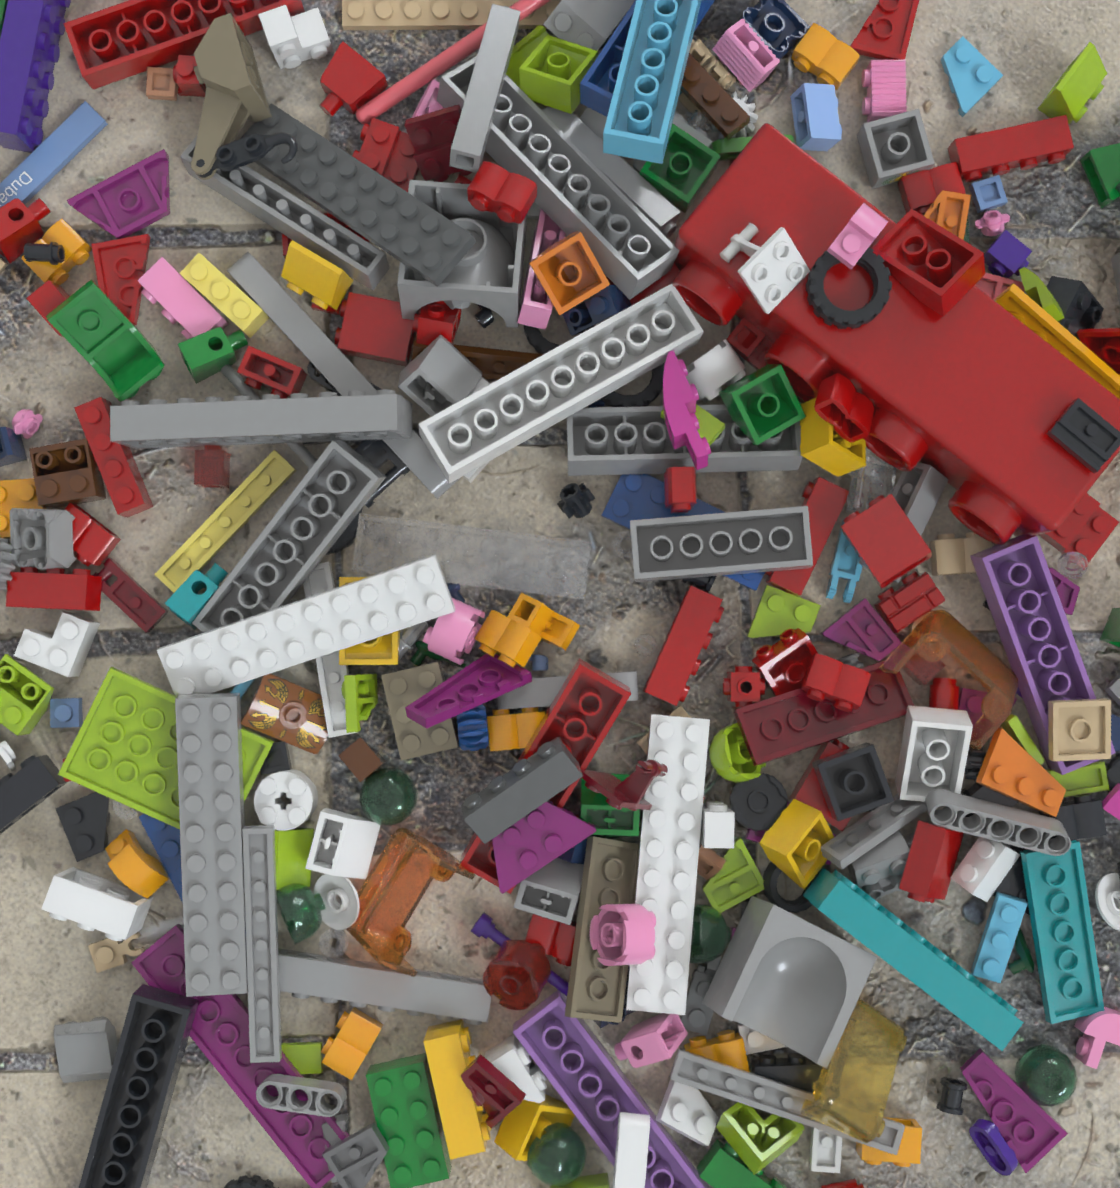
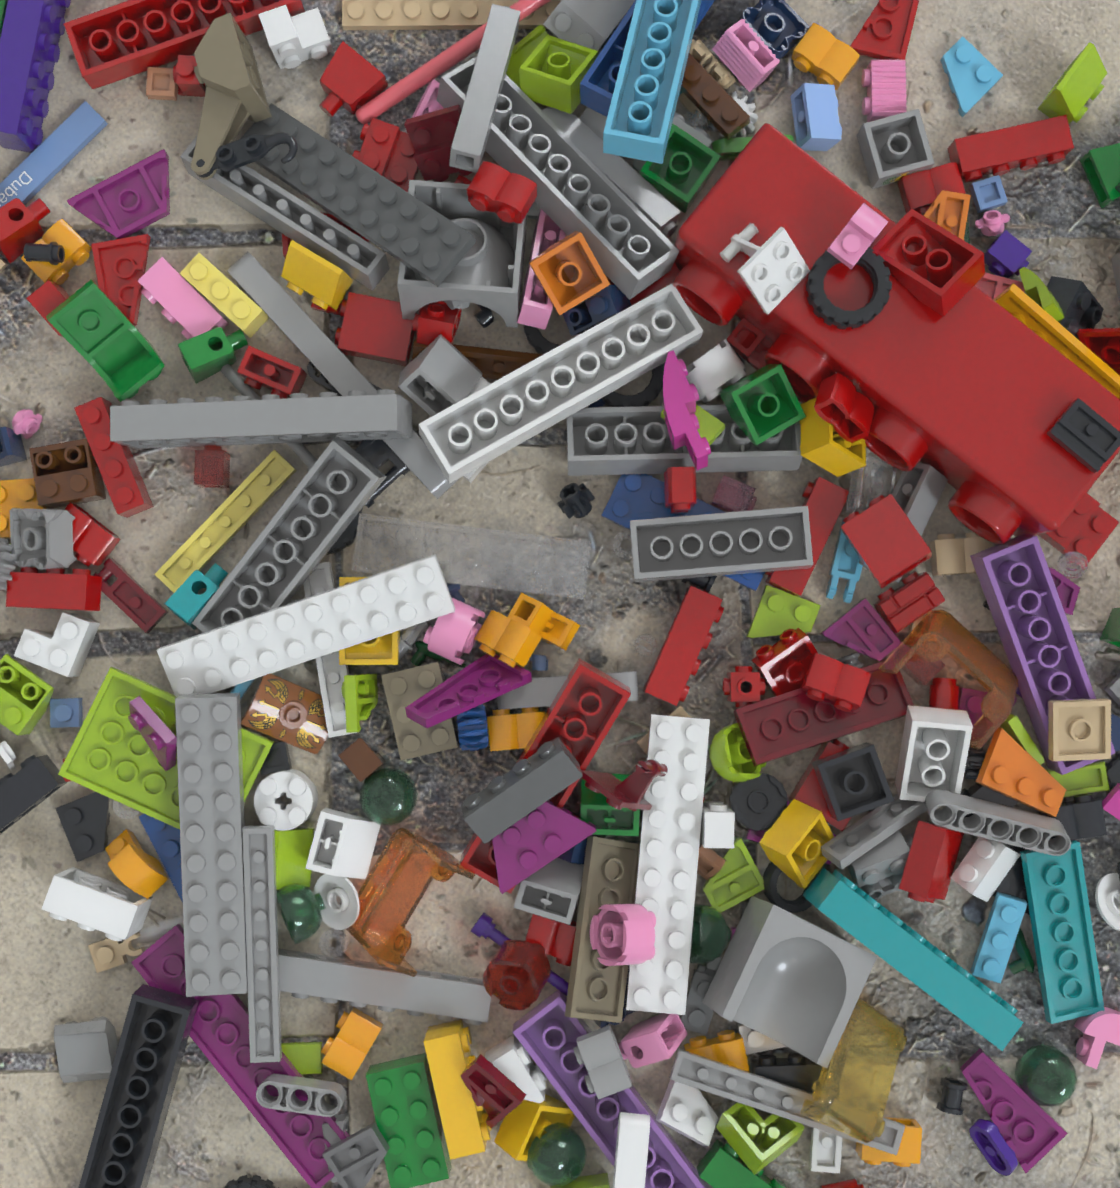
none -> wing [128,696,177,771]
none -> light grey brick [573,1025,632,1100]
none -> clear pink brick [710,475,757,512]

